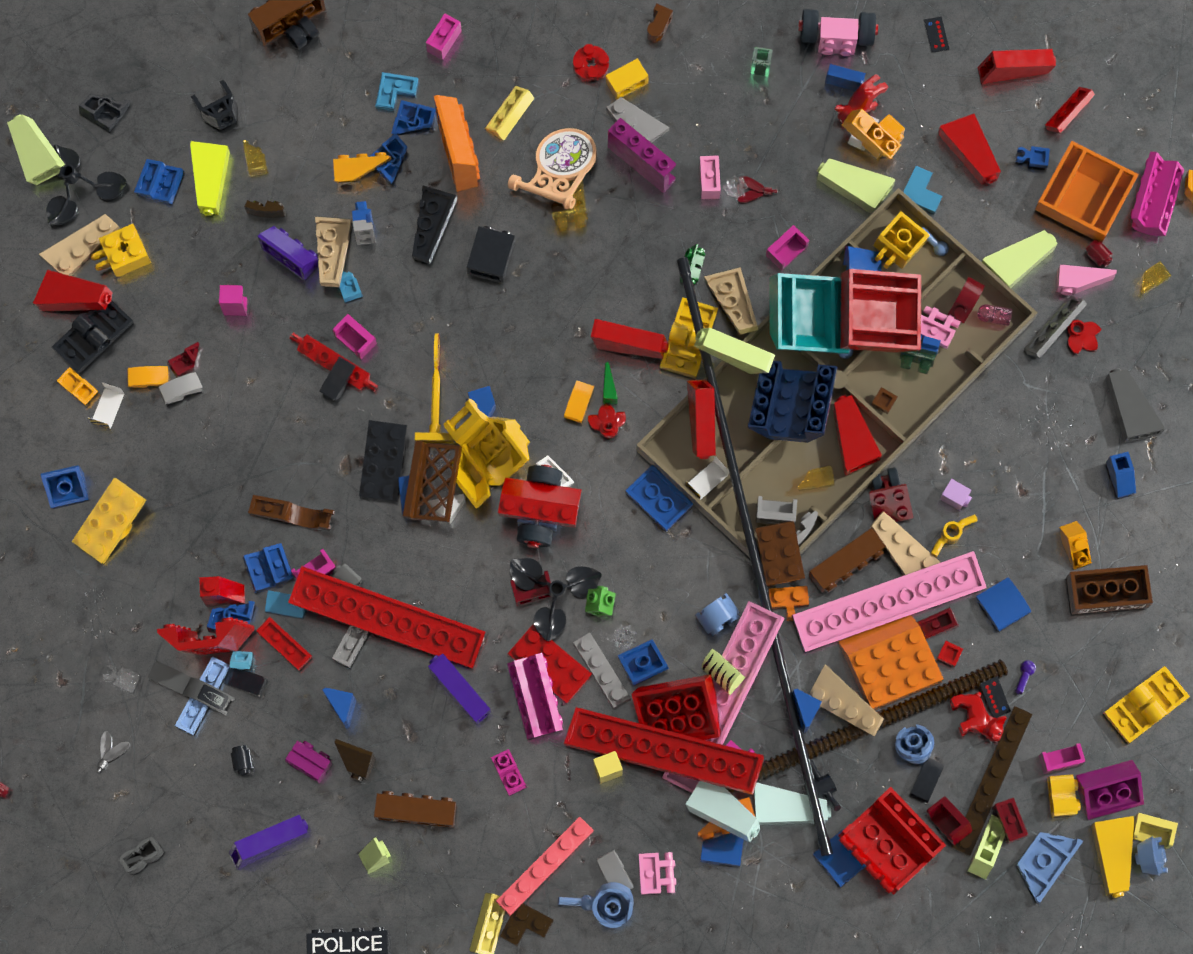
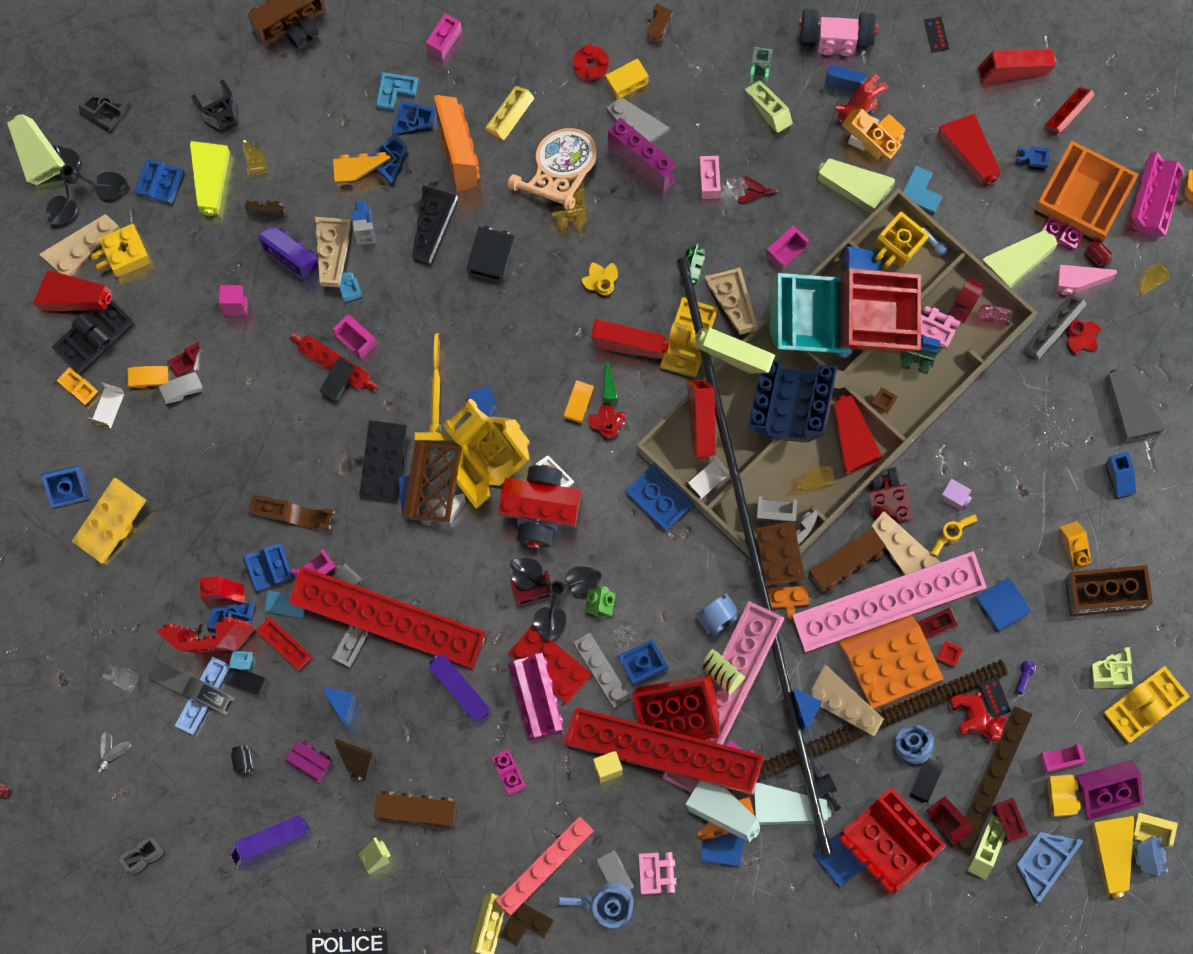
none -> yellow plate [582,262,618,296]
none -> yellowish green slope [745,81,793,133]
none -> dark pink slope [1040,216,1084,250]
none -> yellowish green slope [1092,647,1133,689]

